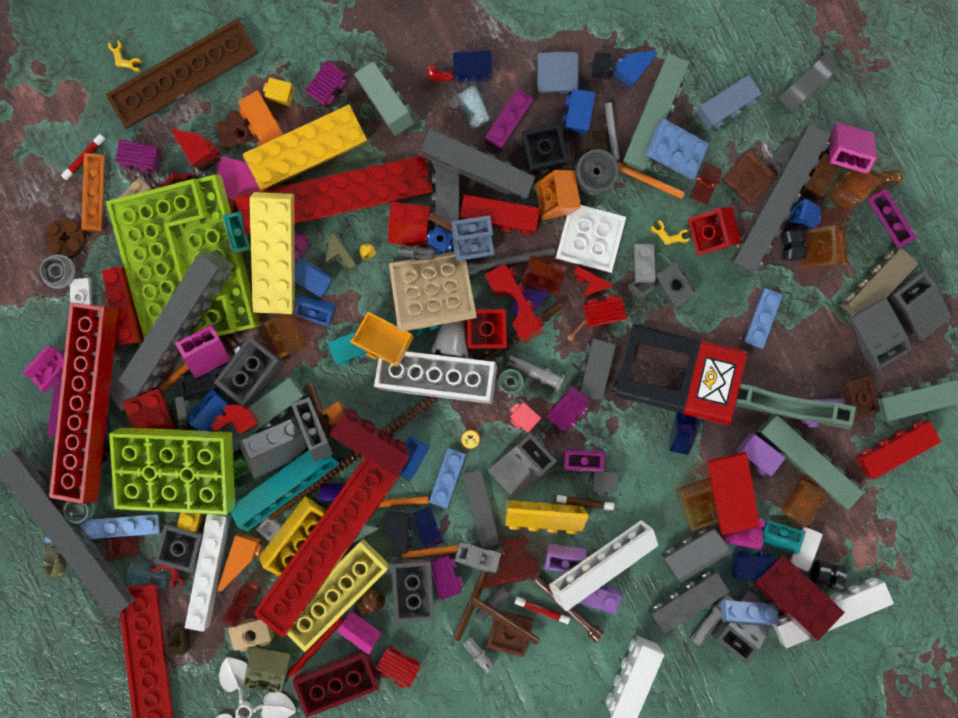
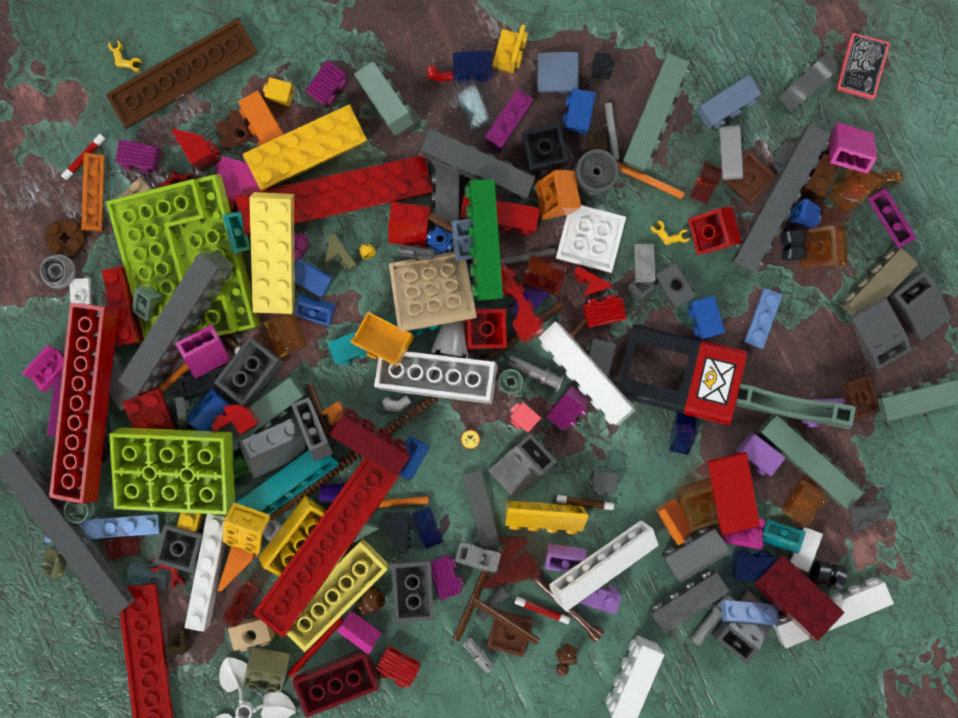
orange bar [402,545,459,559] -> none
medium blue plate [429,448,466,509] -> none
magenta brick [563,449,605,472] -> none
blue slope [613,51,657,88] -> none
medium blue plate [645,118,709,179] -> none
red brick [855,420,941,480] -> none
none -> sand green slope [132,286,164,322]
none -> yellow bracket [222,502,270,554]
none -> white arm [382,395,412,412]
none -> green brick [465,179,503,301]
none -> yellow bracket [492,24,528,74]
none -> white brick [538,322,636,425]
none -> reddish brown animal [556,643,579,676]
none -> orange panel [655,499,694,546]
none -> blue brick [687,296,725,340]
none -> light grey beam [719,125,743,180]
none -> tile [835,33,890,100]
none -> dark grey wing [848,499,890,532]

